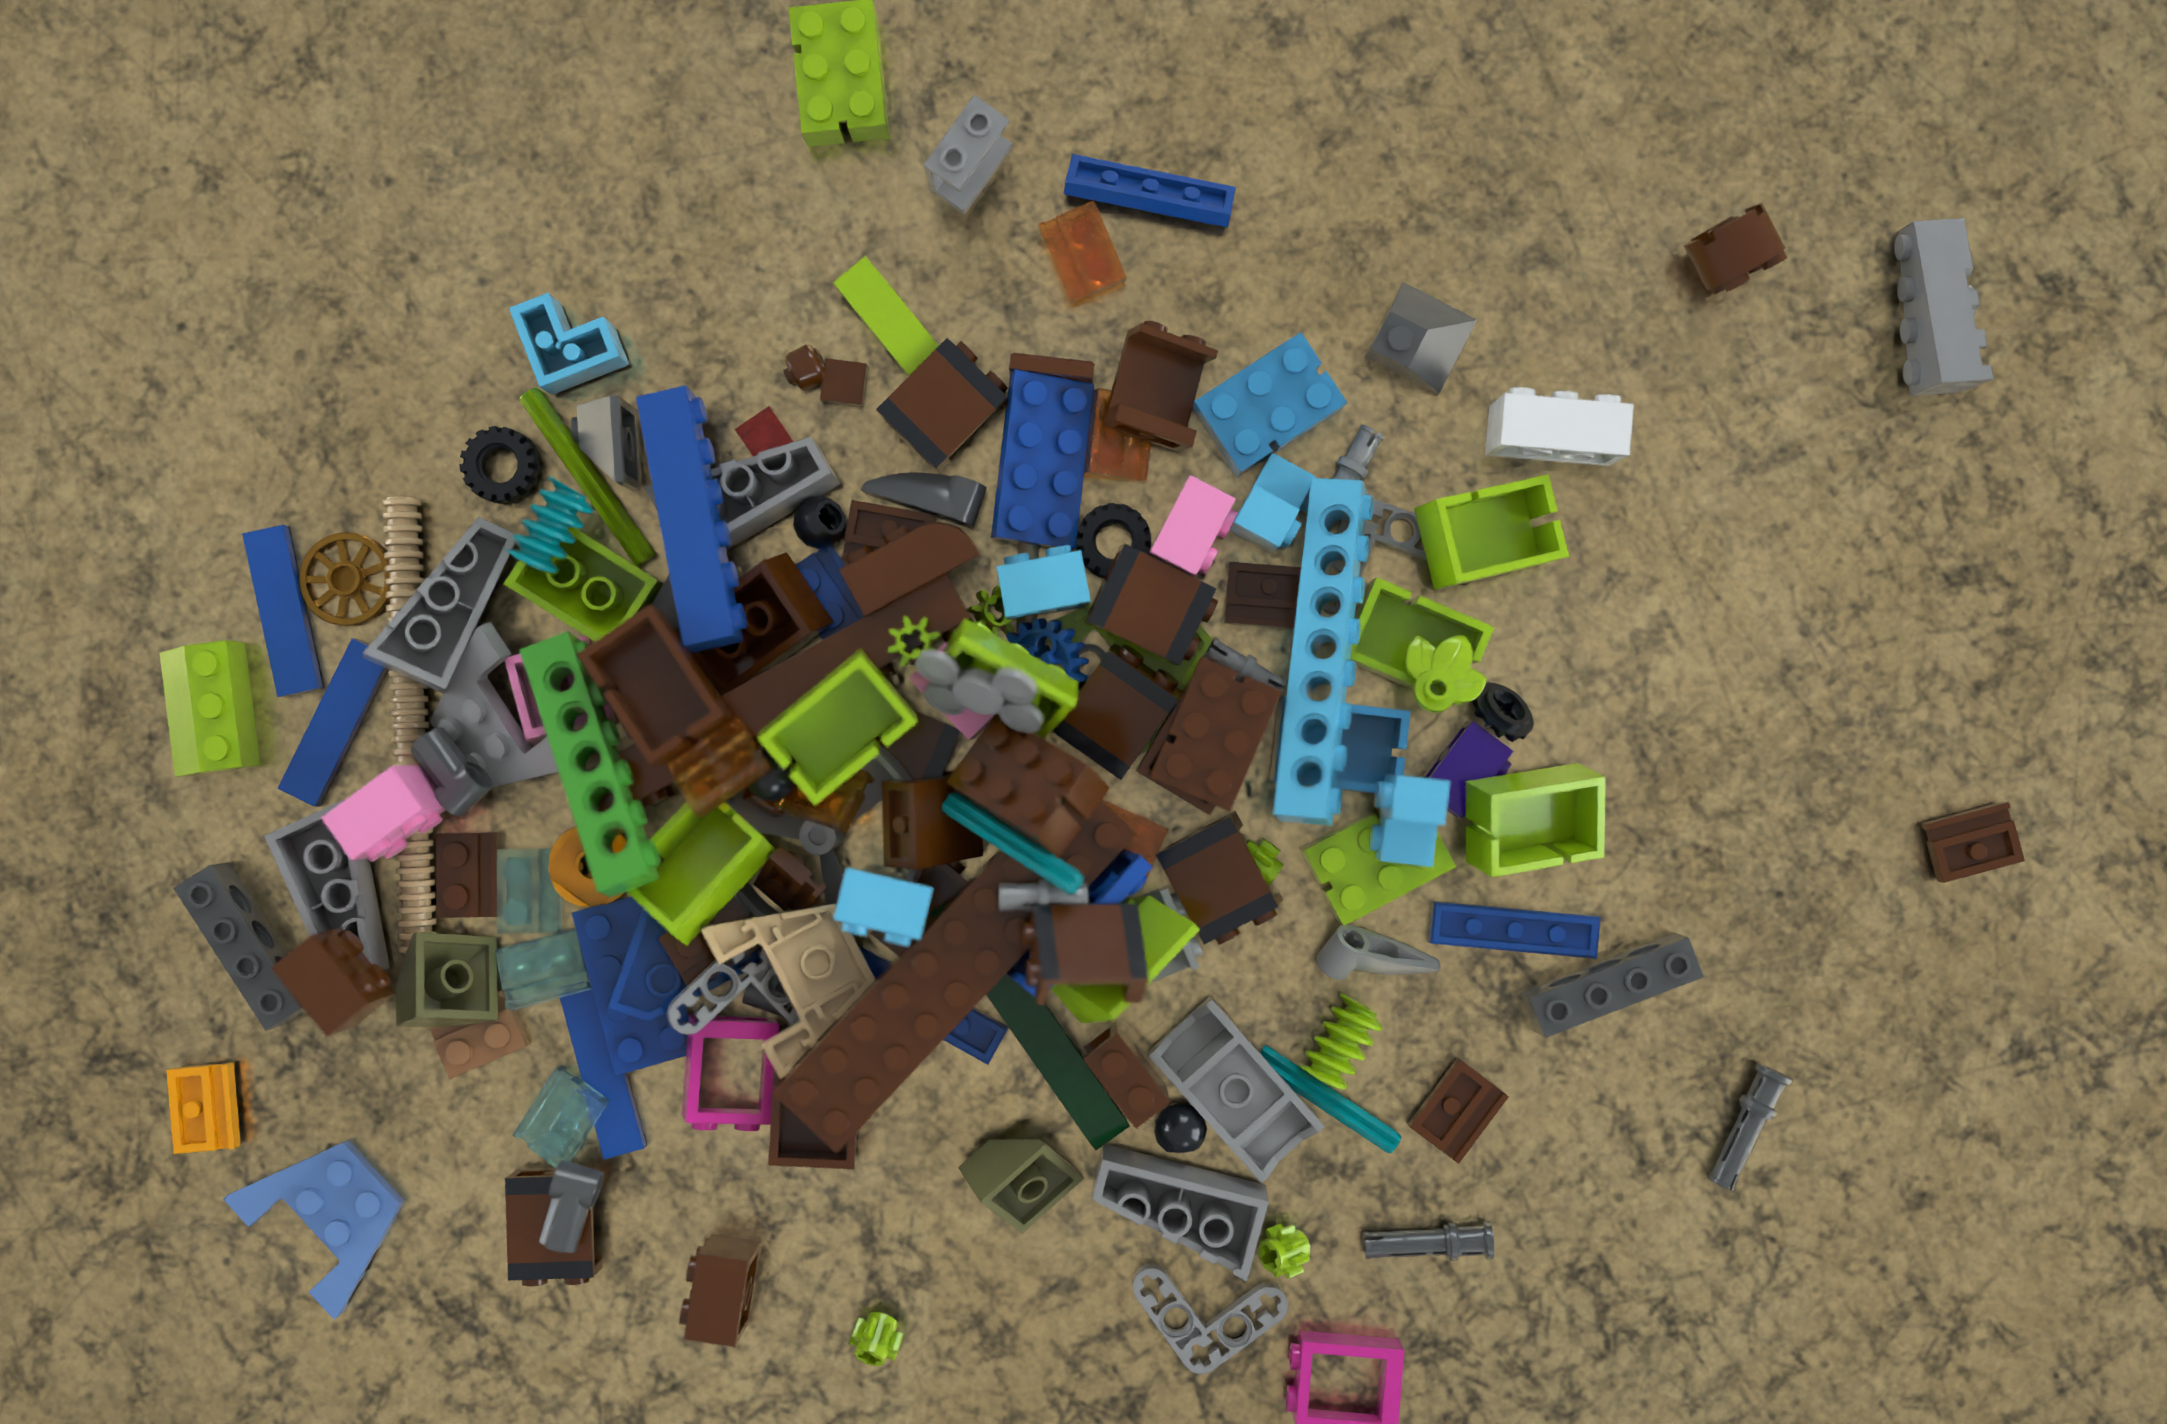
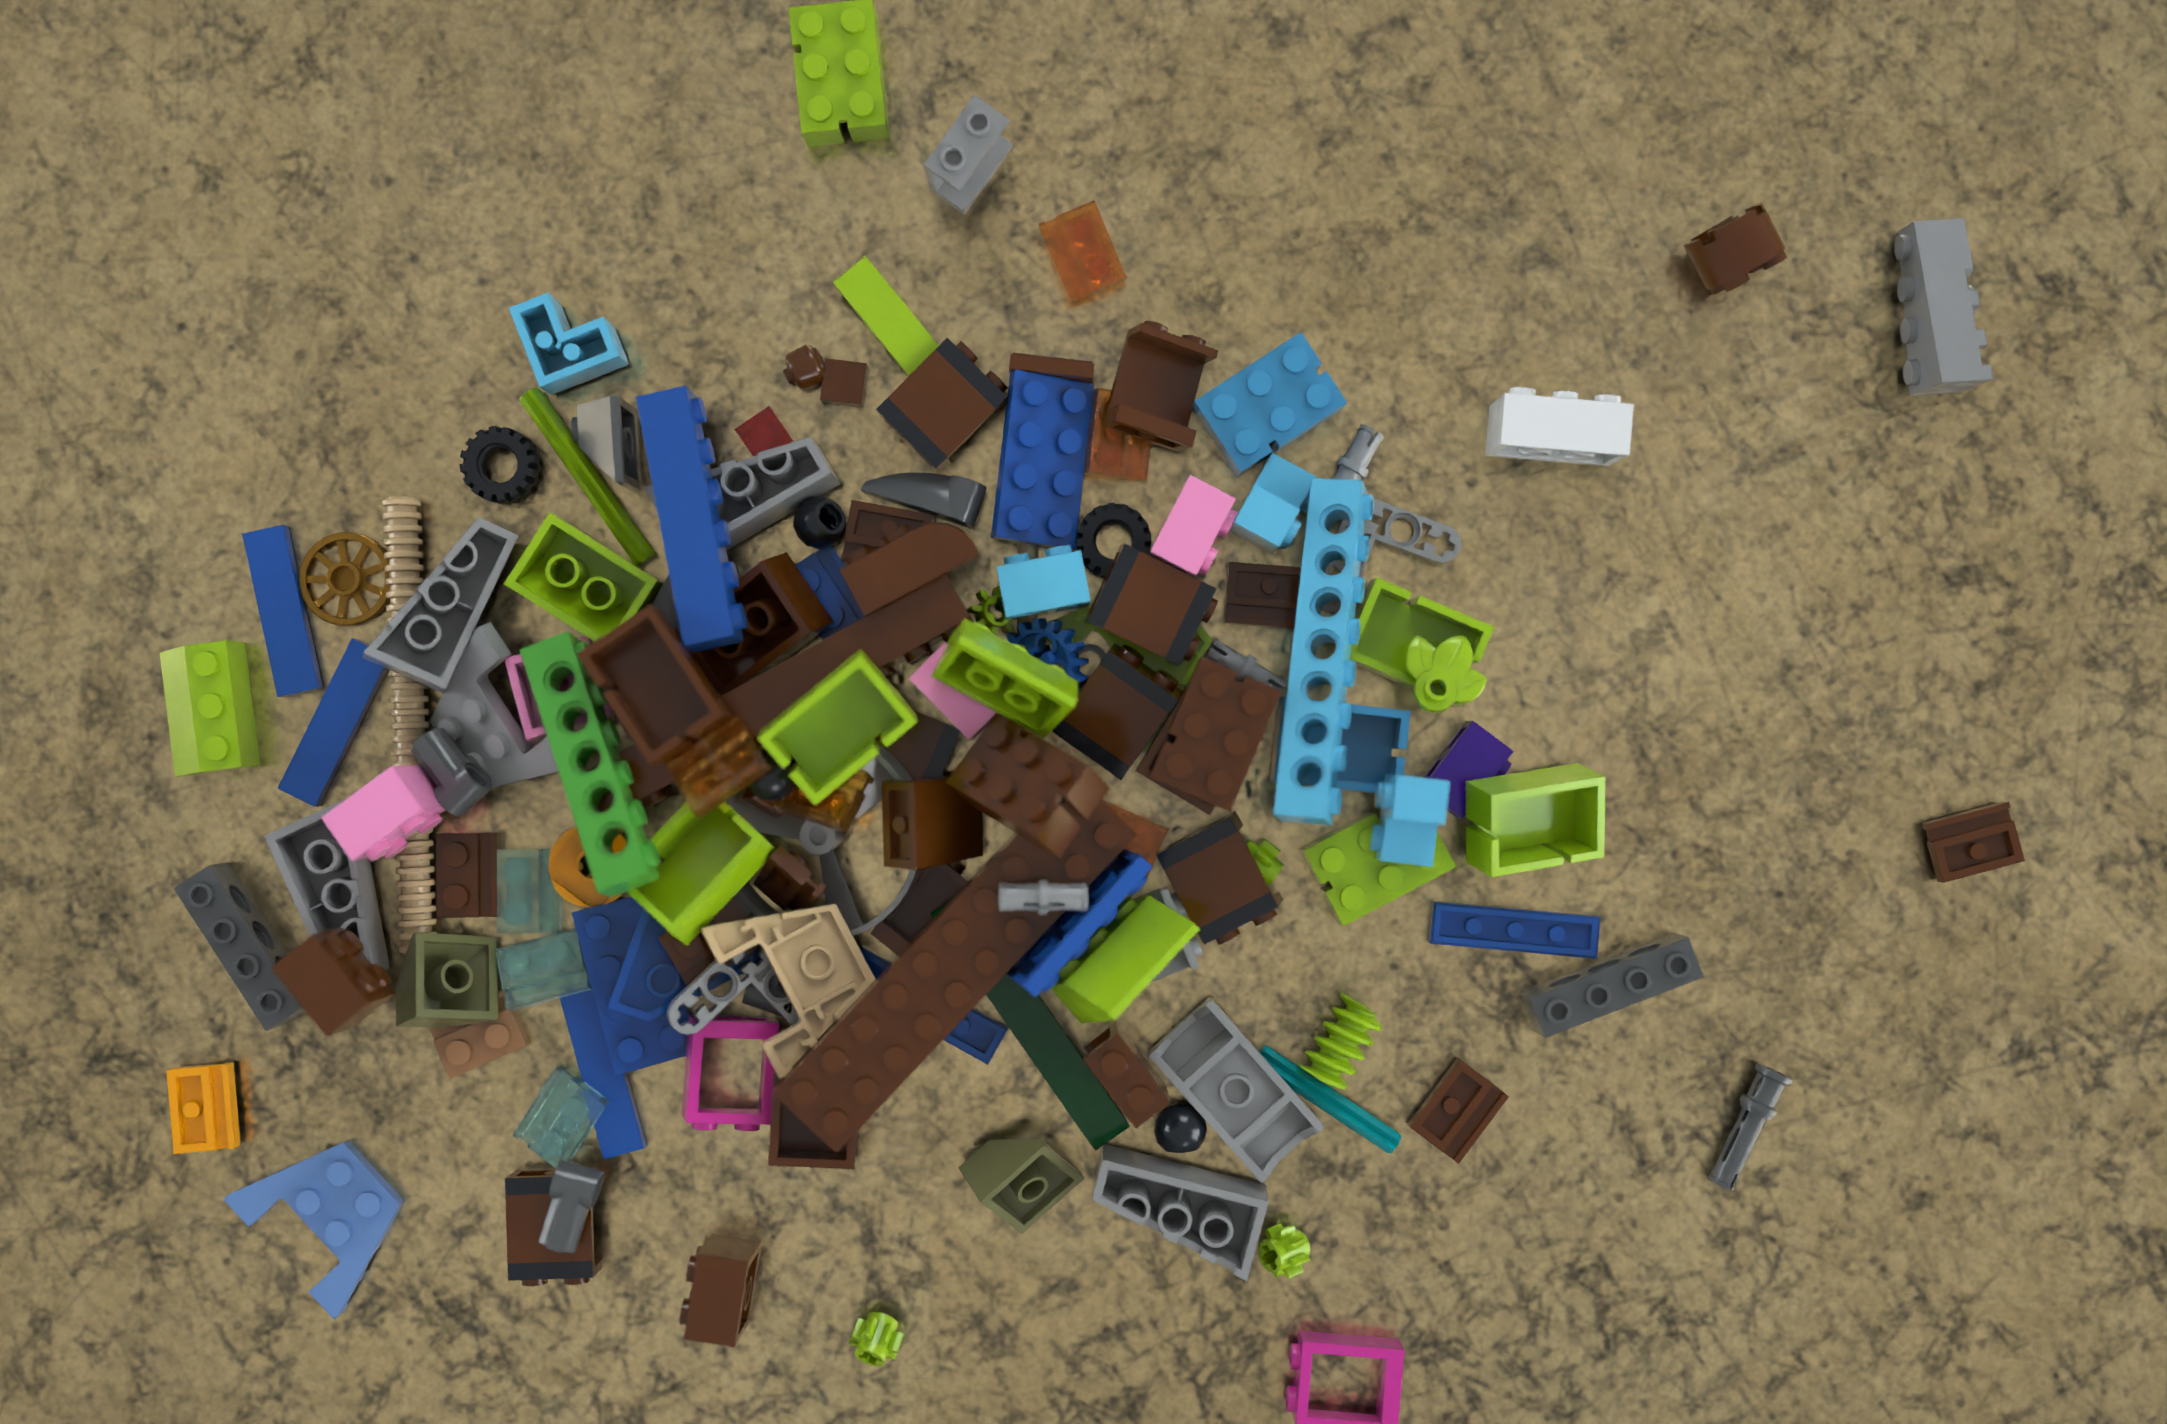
teal piece [505,476,594,573] -> none
medium azure brick [833,867,933,946] -> none
lime gear [887,616,941,668] -> none
light grey piece [916,650,1043,733] -> none
teal axle [942,792,1084,895] -> none
reddish brown panel [1022,904,1149,1005] -> none
blue plate [1064,154,1236,227] -> none
light grey beam [1132,1263,1288,1374] -> none
light grey piece [1316,924,1441,980] -> none
dark grey pin [1364,1221,1494,1261] -> none
dark grey slope [1365,282,1477,395] -> none
lime piece [1414,474,1569,590] -> none
black gear [1472,683,1534,742] -> none

